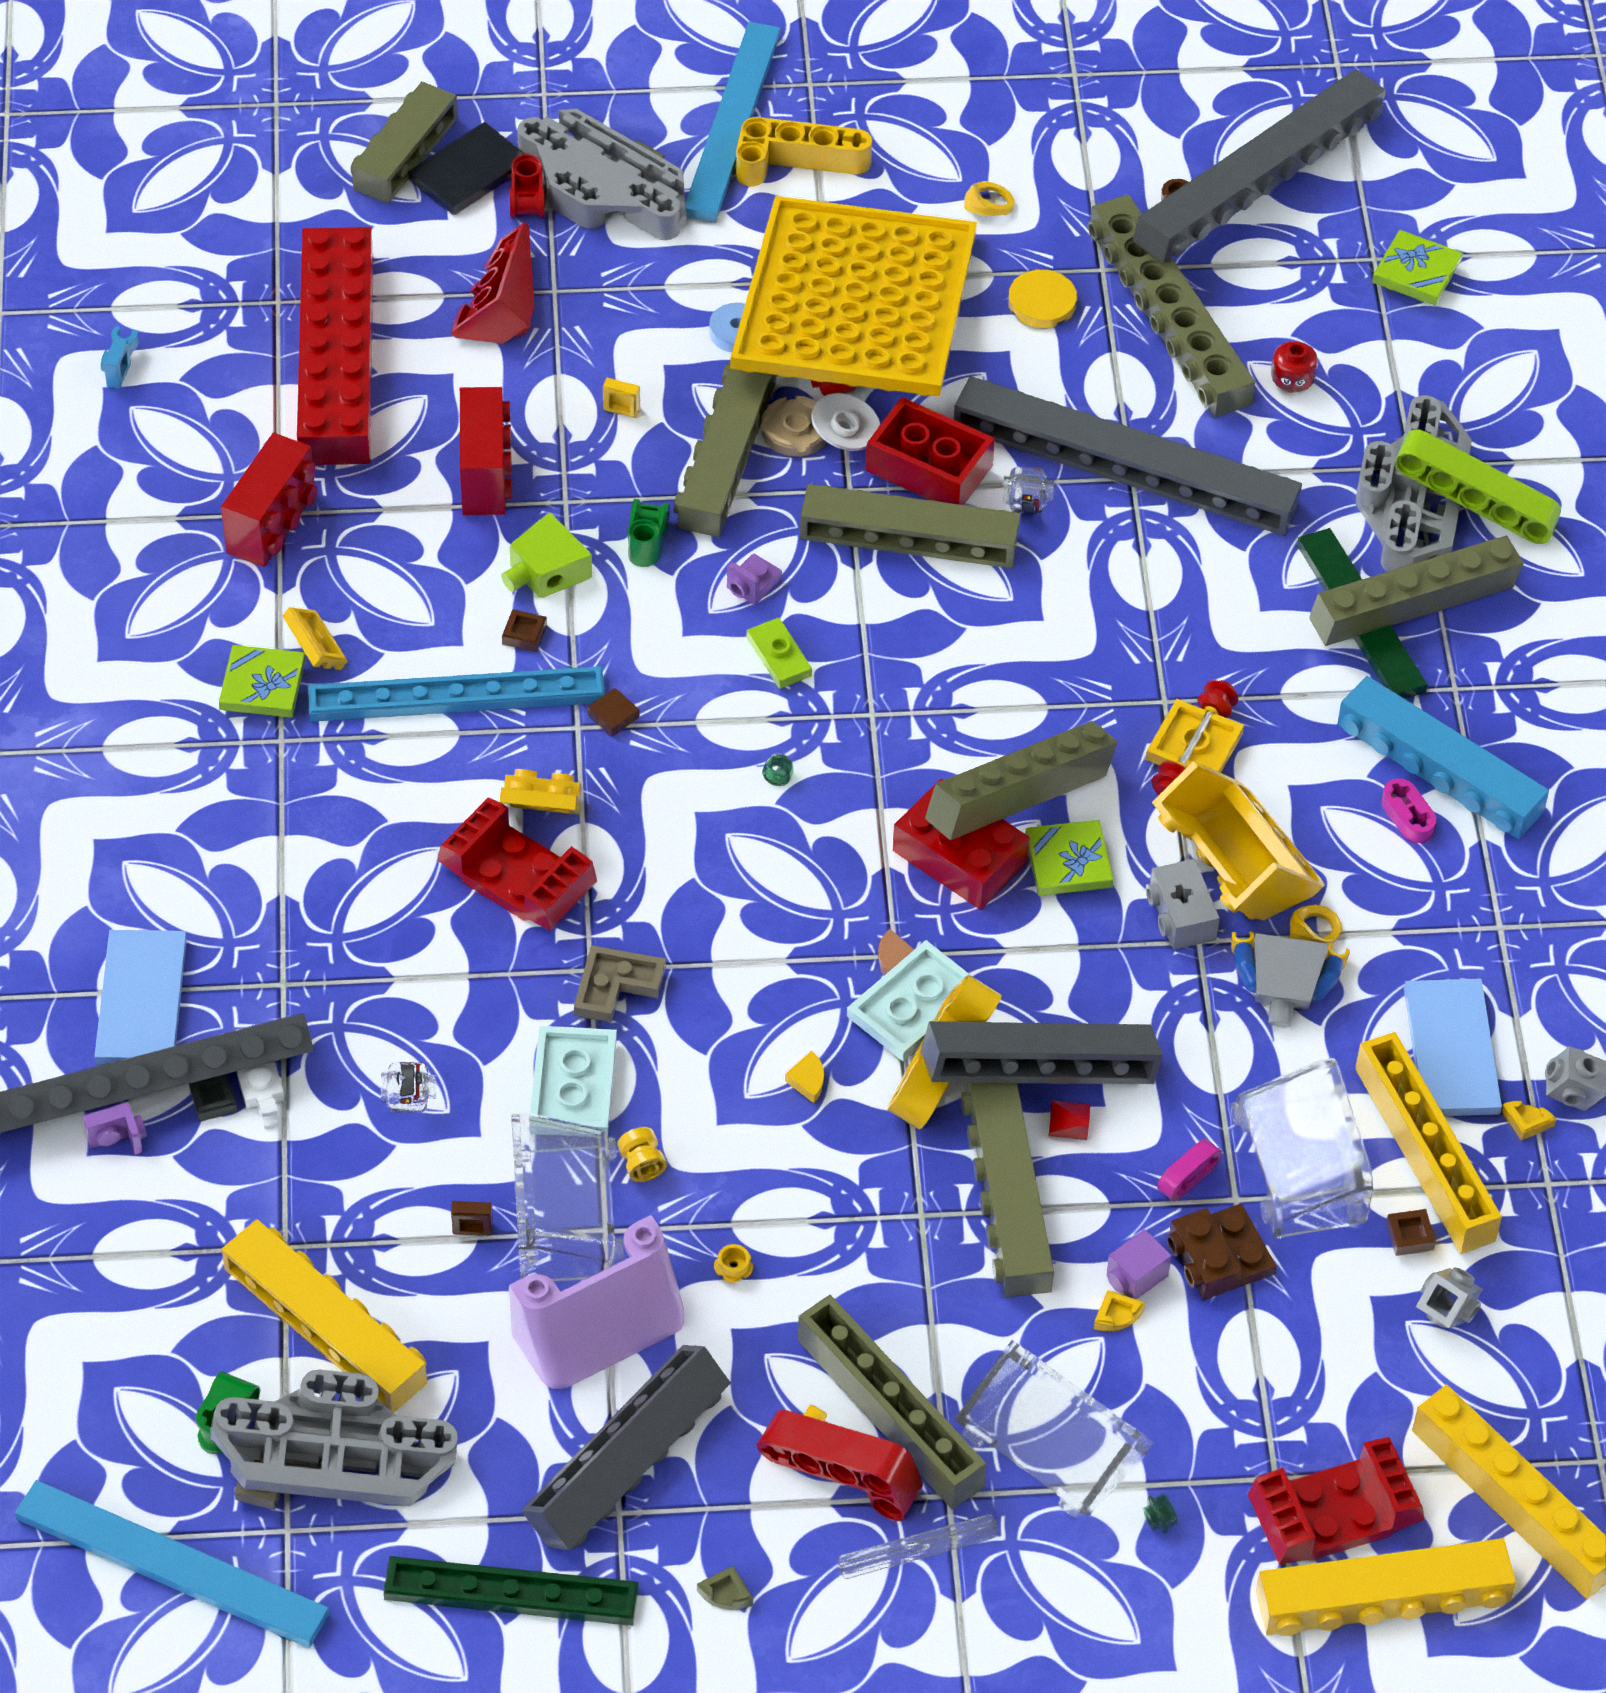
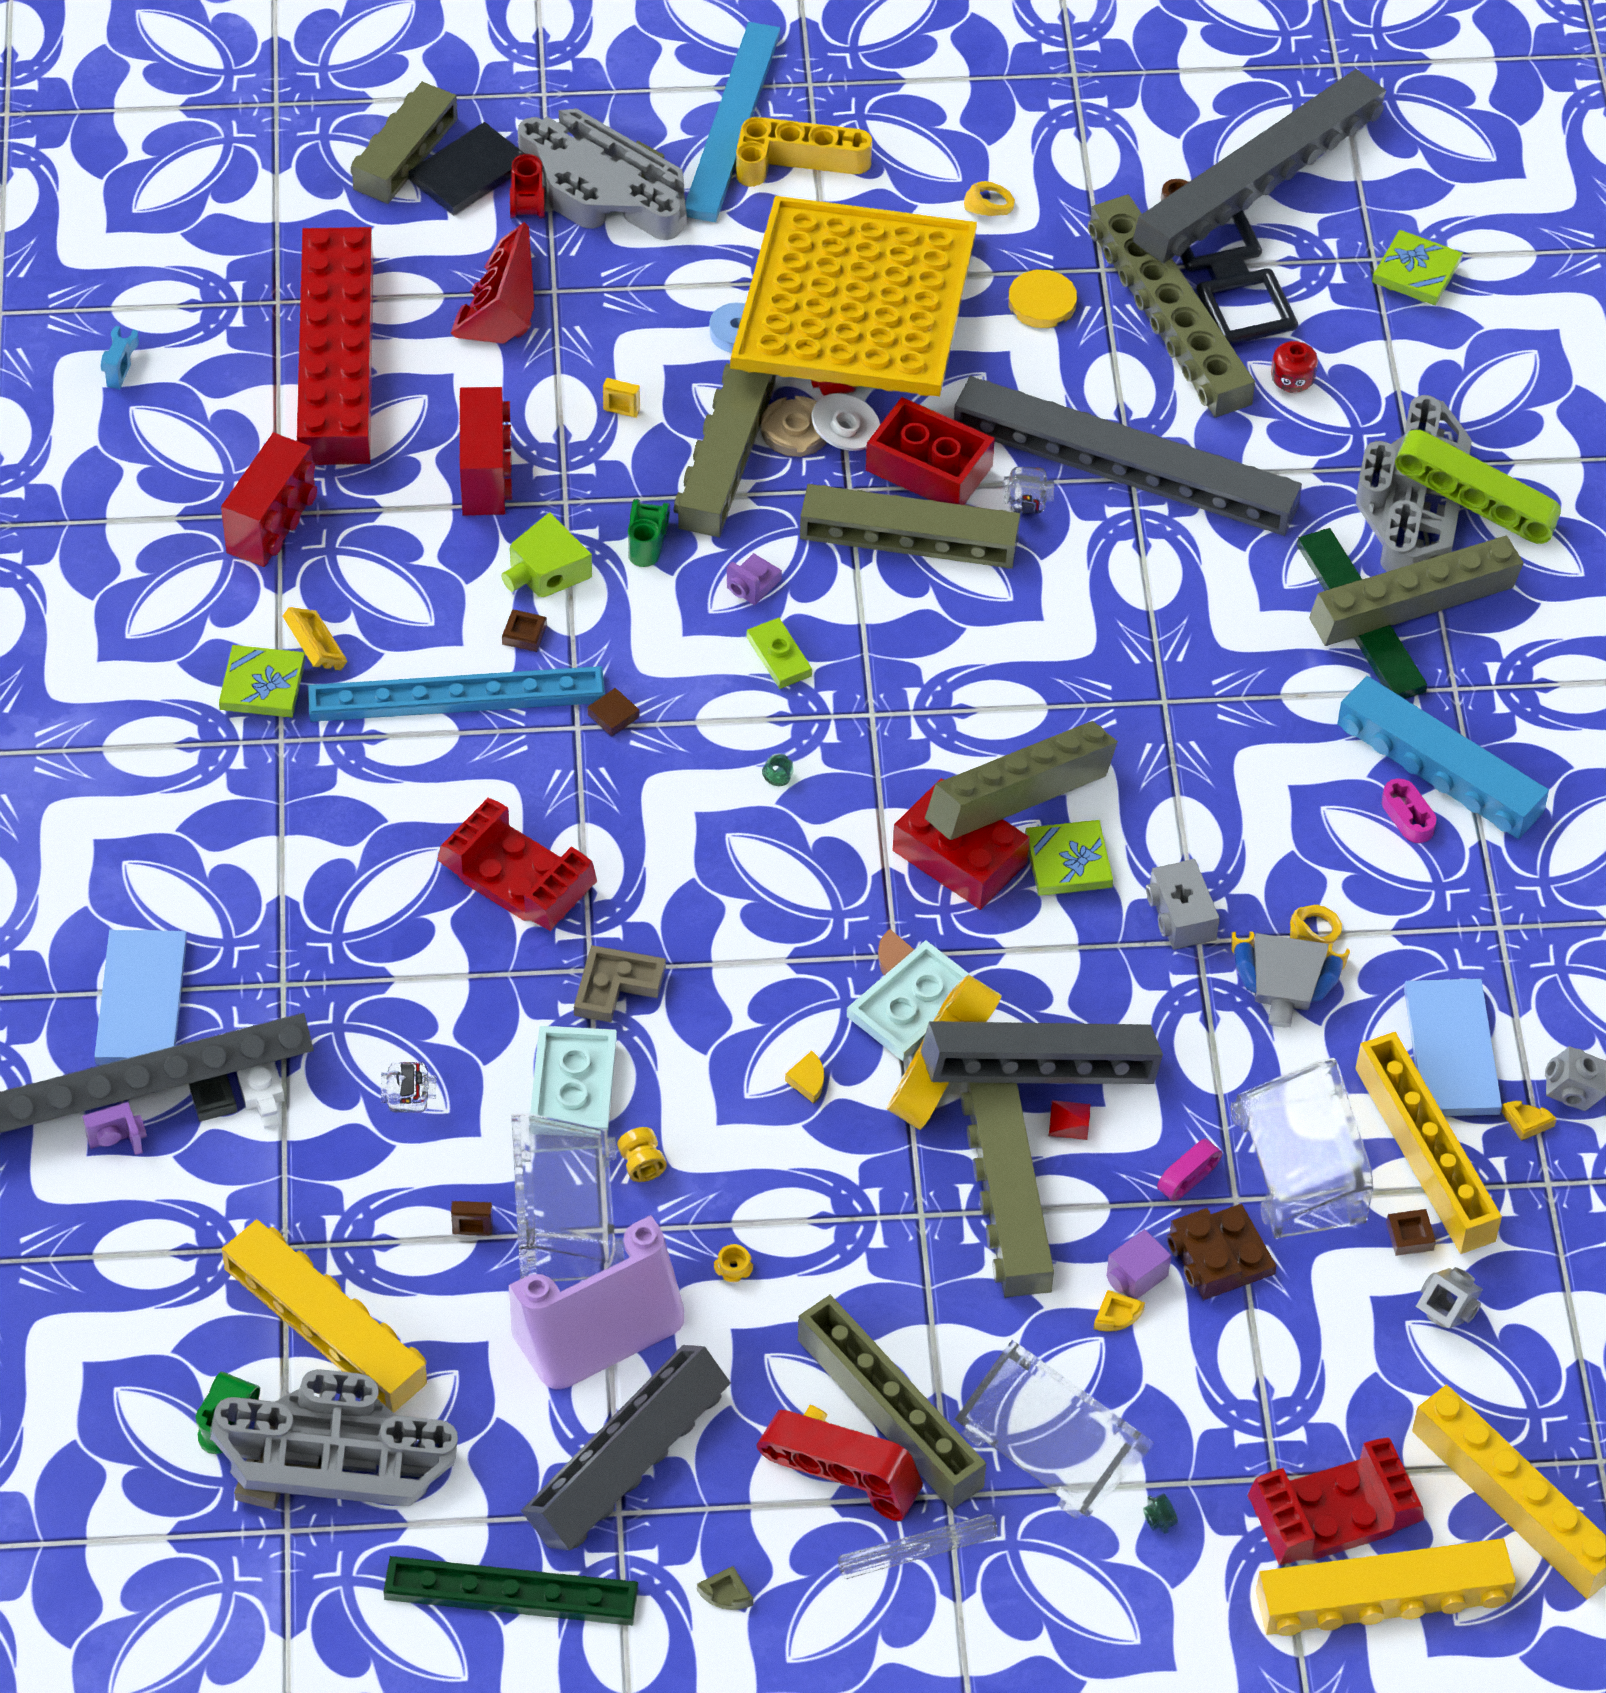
dark azure tile [15,1480,329,1649] -> none
yellow plate [500,769,582,815] -> none
yellow plate [1145,680,1244,796] -> none
yellow windscreen [1152,761,1324,921] -> none
none -> black bar [1180,210,1298,345]

